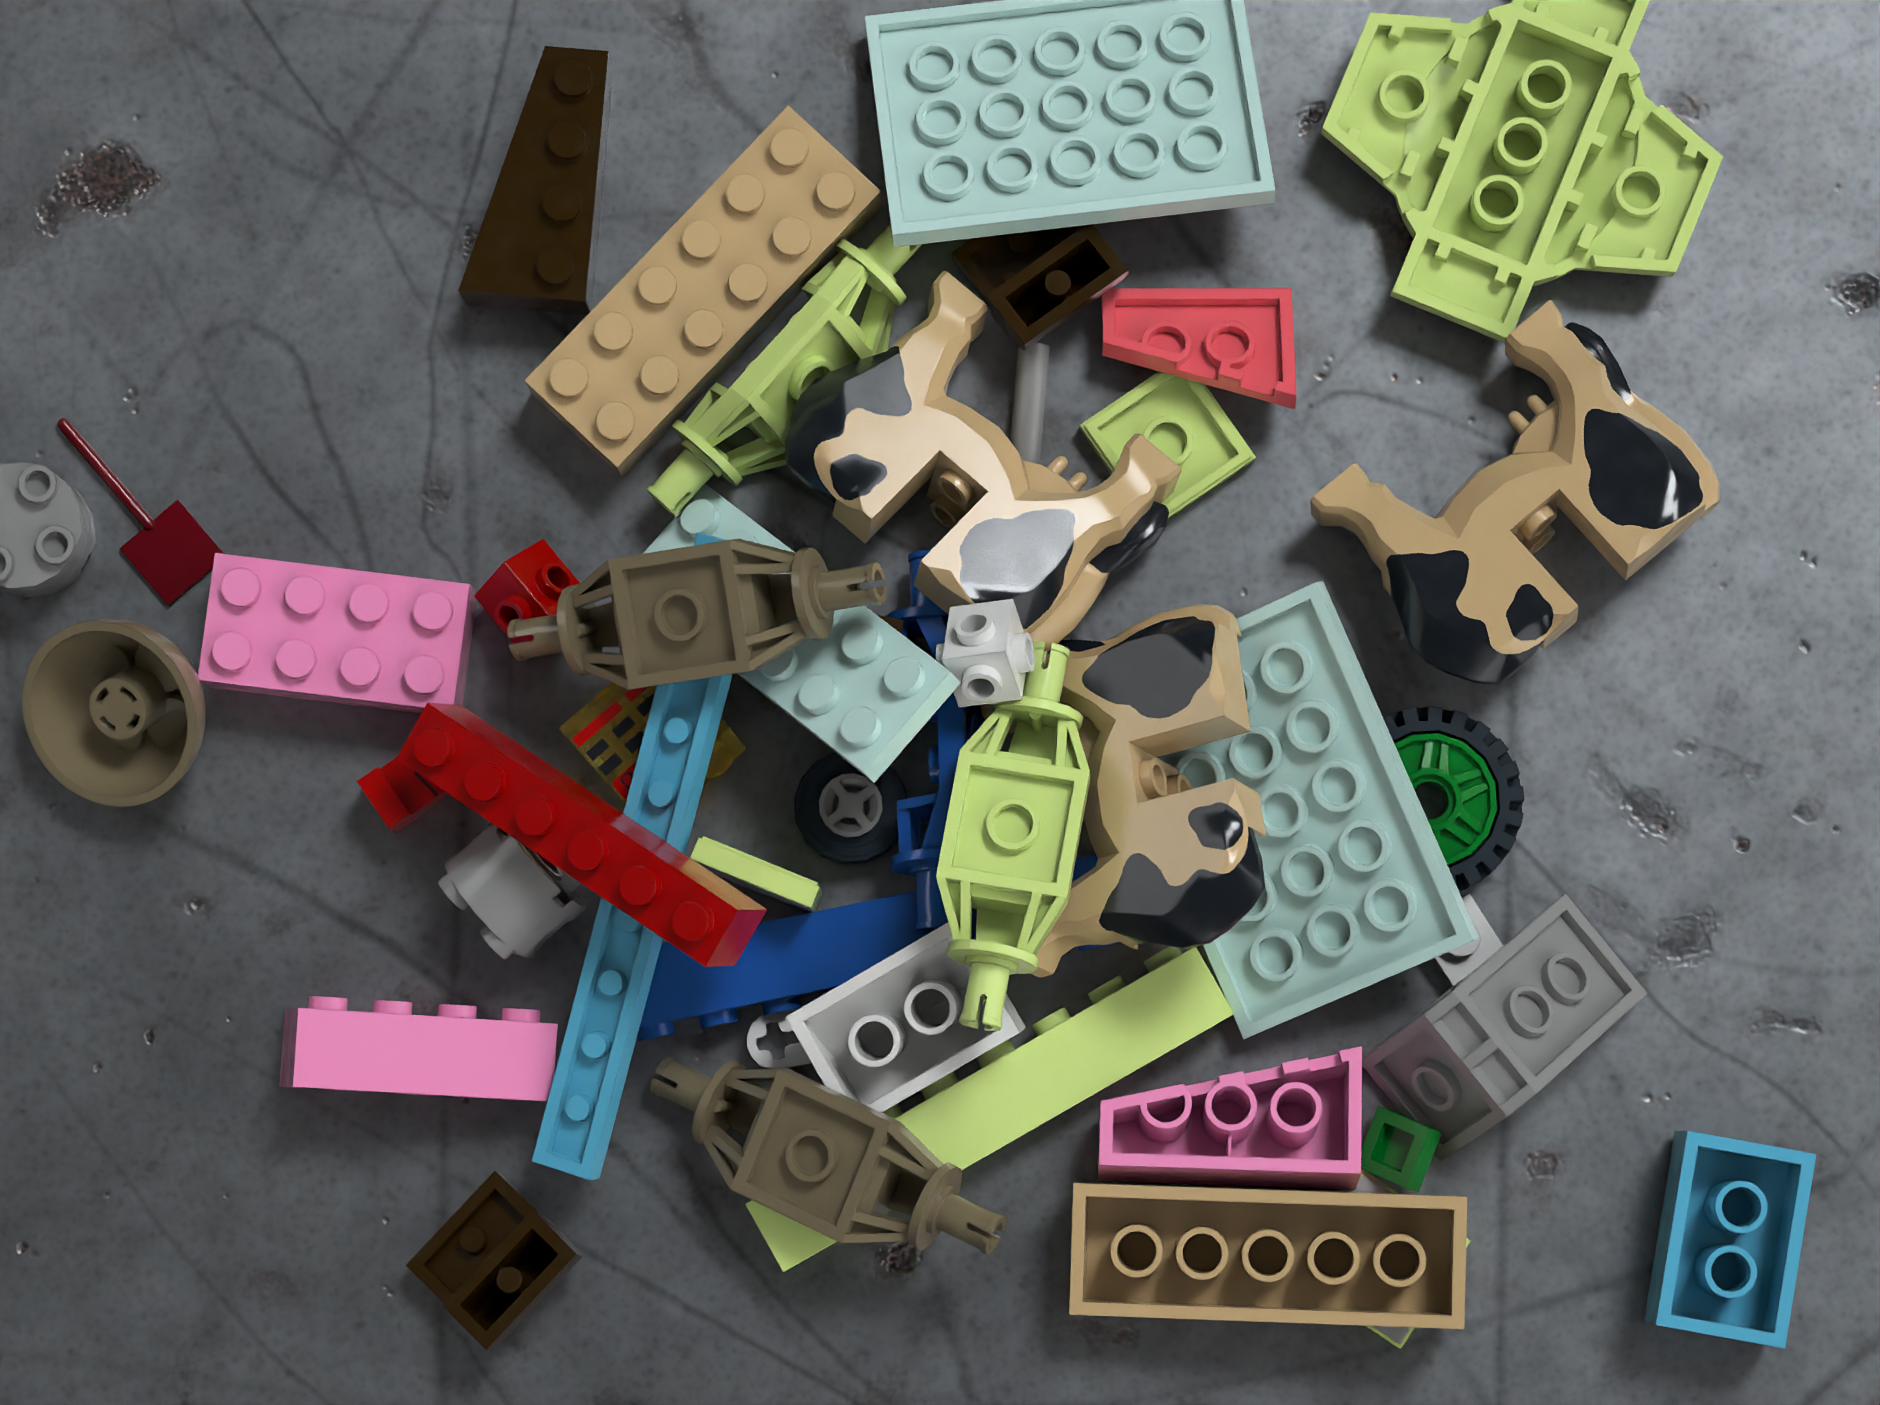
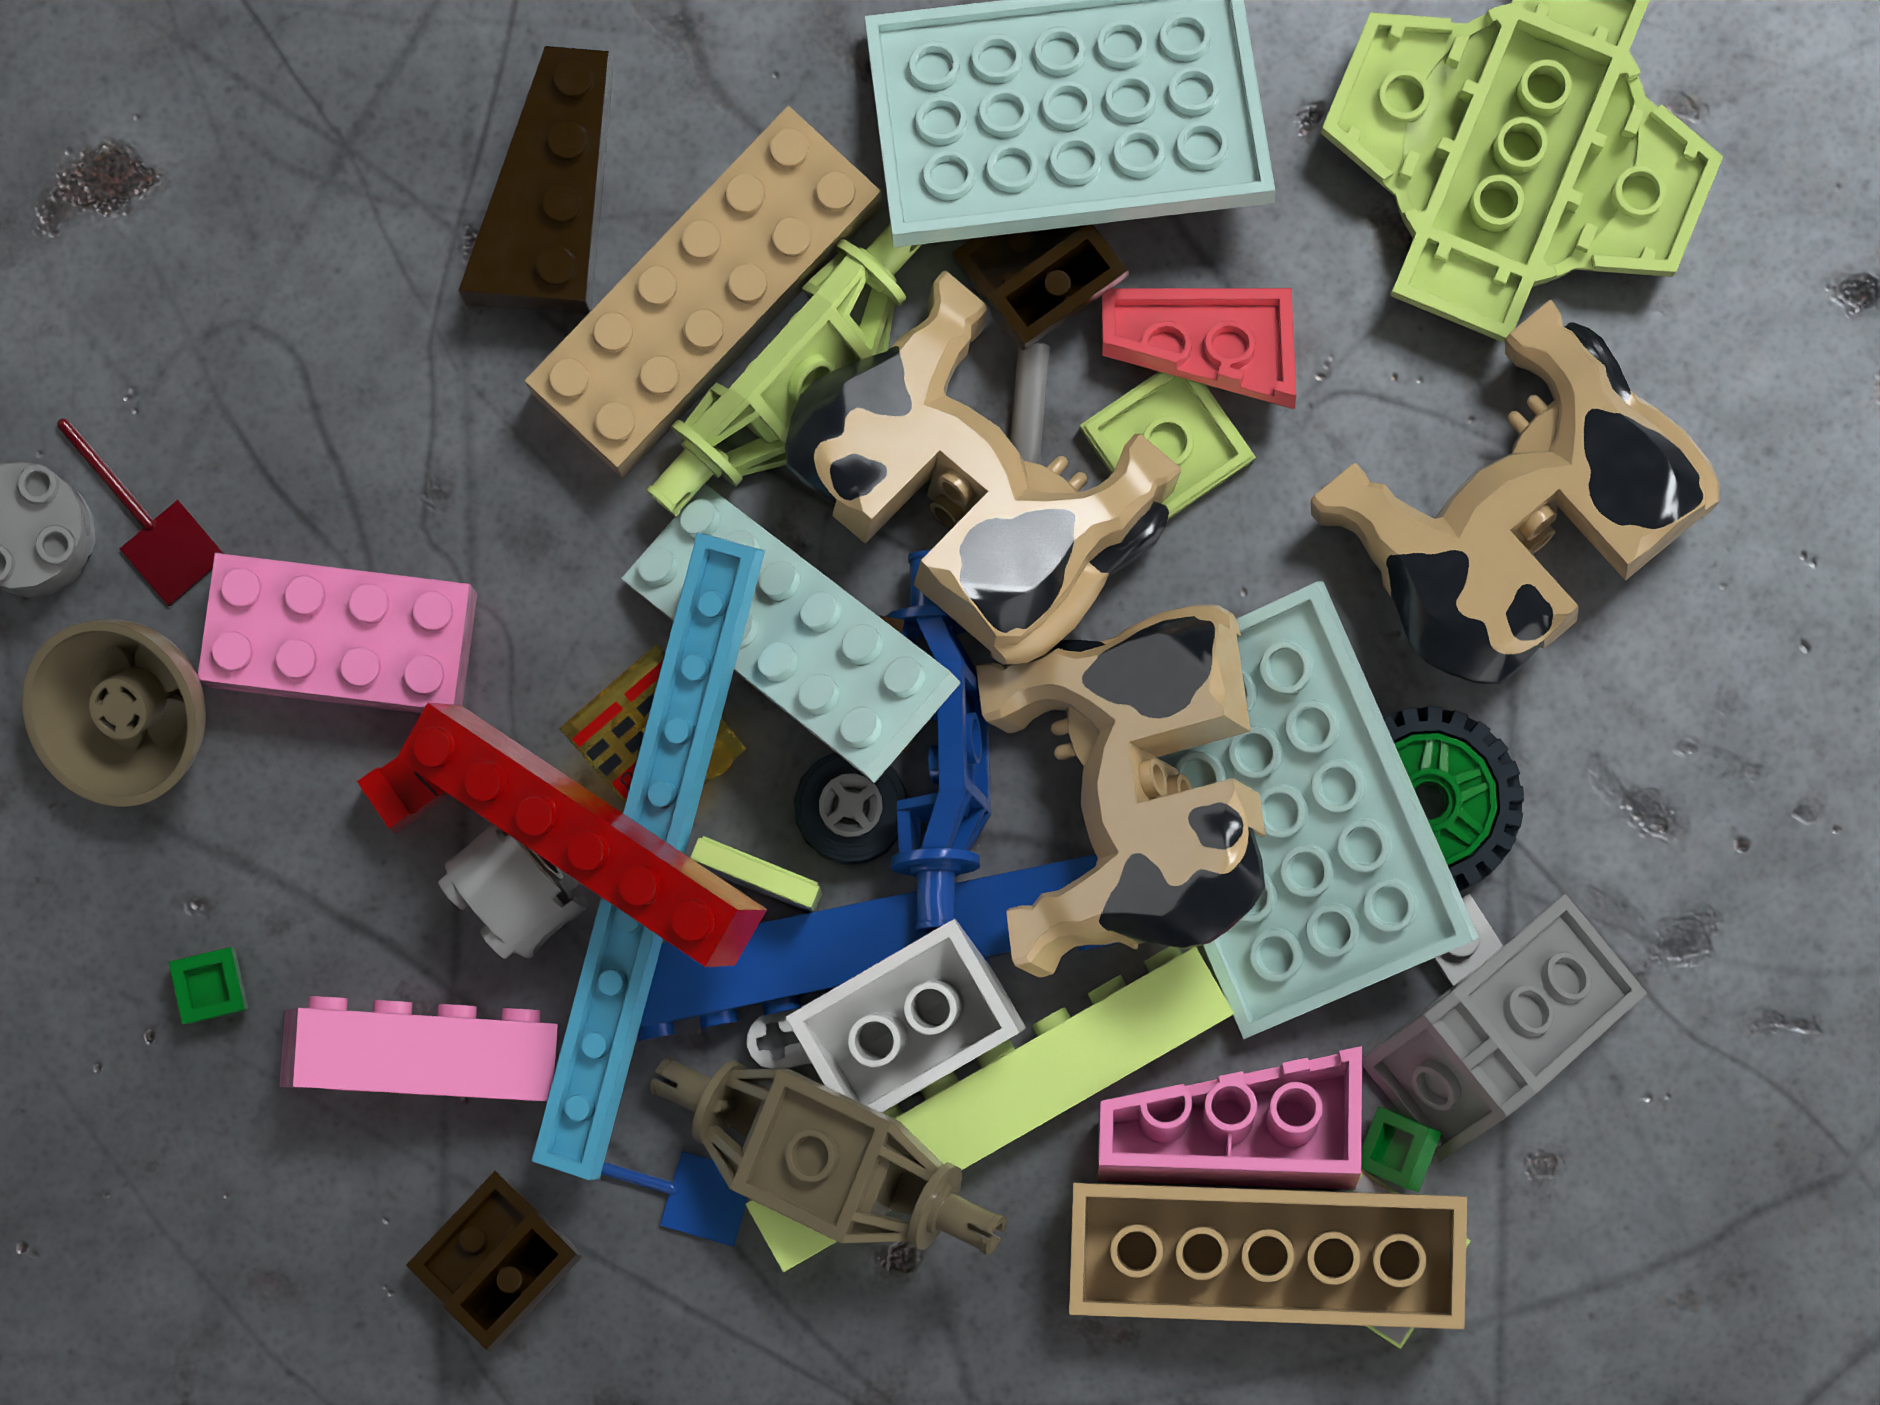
red brick [474,539,580,644] -> none
dark tan plate [507,539,887,690] -> none
white brick [936,599,1035,707] -> none
yellowish green plate [936,641,1091,1031] -> none
medium azure brick [1644,1131,1816,1349] -> none
none -> green plate [168,947,249,1025]
none -> blue piece [601,1151,748,1247]

